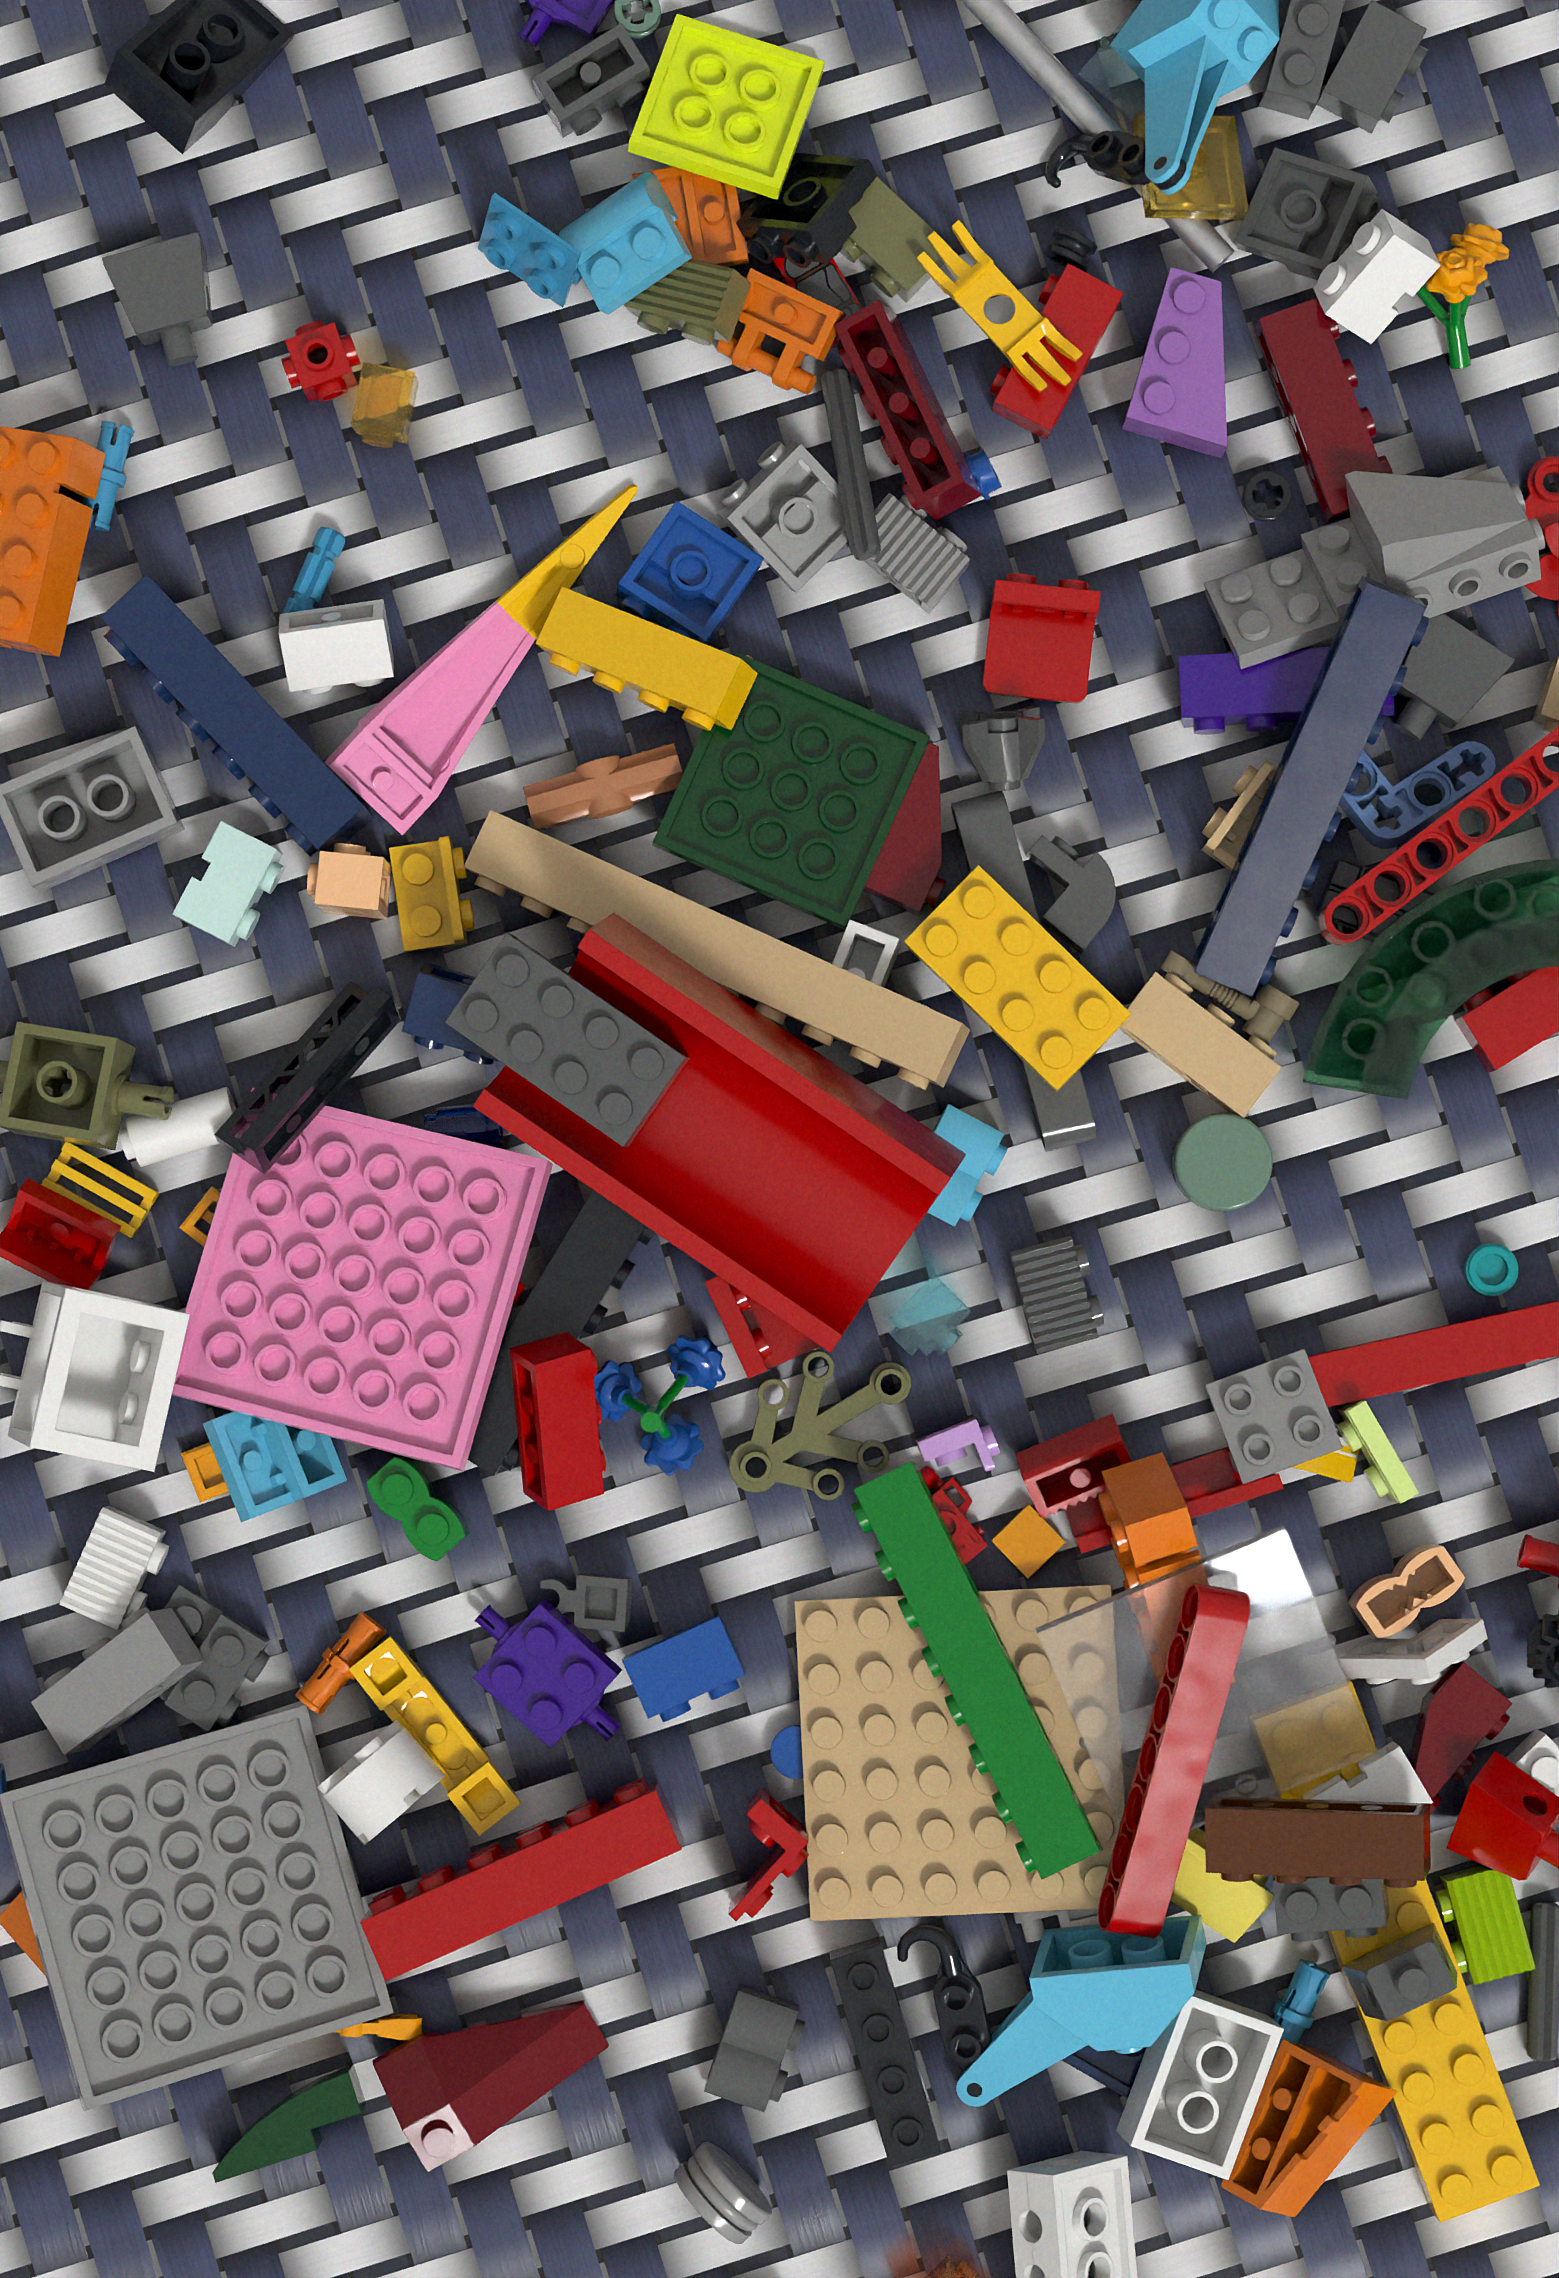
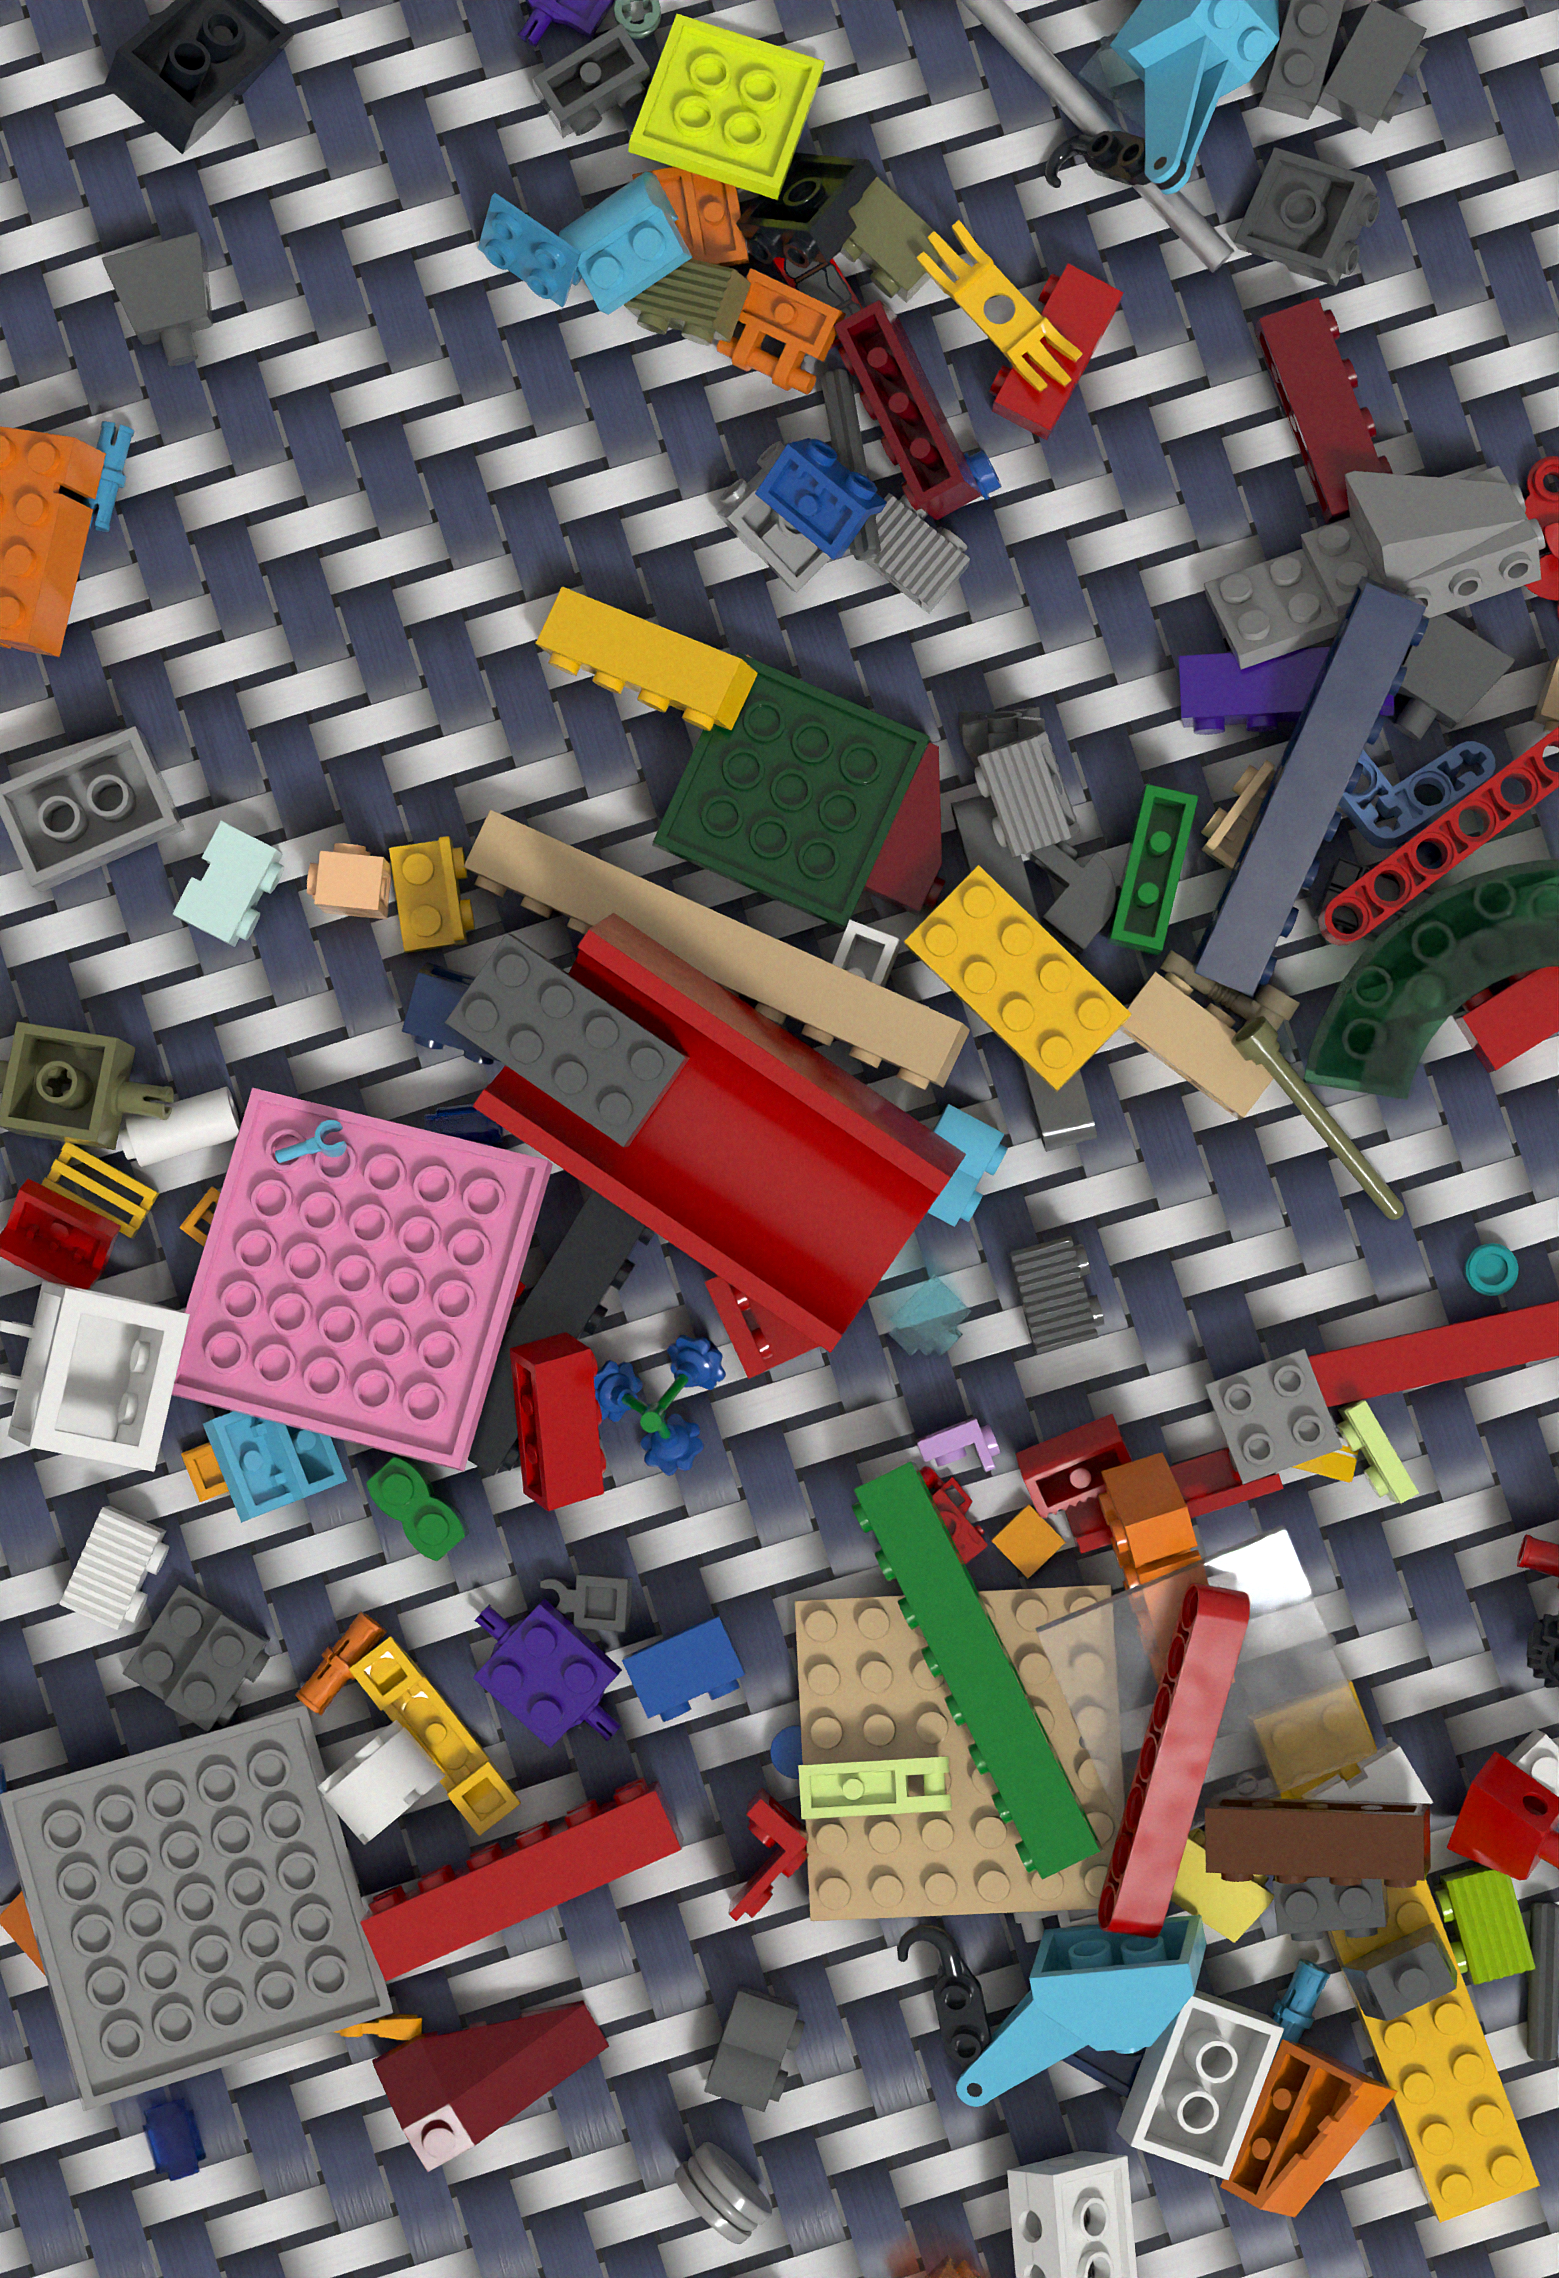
light grey brick [31,1607,205,1755] -> none
dark blue brick [100,574,373,857] -> none
dark green slope [212,2064,366,2183] -> none
black fence [214,981,401,1174] -> none
white brick [279,599,394,694] -> none
red brick [281,321,361,402] -> none
dark azure axle [282,527,345,614] -> none
bright pink plate [324,484,638,835] -> none
clear yellow brick [351,362,419,448] -> none
nougat piece [523,743,683,831] -> none
blue plate [616,500,764,645] -> none
olive plant [729,1350,911,1500] -> none
black brick [830,1937,941,2167] -> none
red bracket [982,573,1101,704] -> none
black bush [1044,227,1097,272] -> none
medium lavender wedge [1122,267,1227,458] -> none
clear yellow plate [1132,113,1249,220] -> none
sand green head [1172,1113,1273,1212] -> none
black bush [1242,471,1292,522] -> none
white brick [1313,209,1441,344] -> none
white plate [1338,1619,1488,1685] -> none
light nougat brick [1348,1544,1465,1638] -> none
dark red slope [1409,1661,1513,1815] -> none
light orange plant [1416,223,1509,369] -> none
none -> clear blue brick [142,2098,208,2182]
none -> medium azure hand [275,1120,347,1163]
none -> blue bracket [755,438,887,560]
none -> yellowish green plate [798,1756,952,1819]
none -> light grey brick [975,732,1080,857]
none -> green brick [1106,784,1198,955]
none -> olive piece [1231,1016,1404,1220]

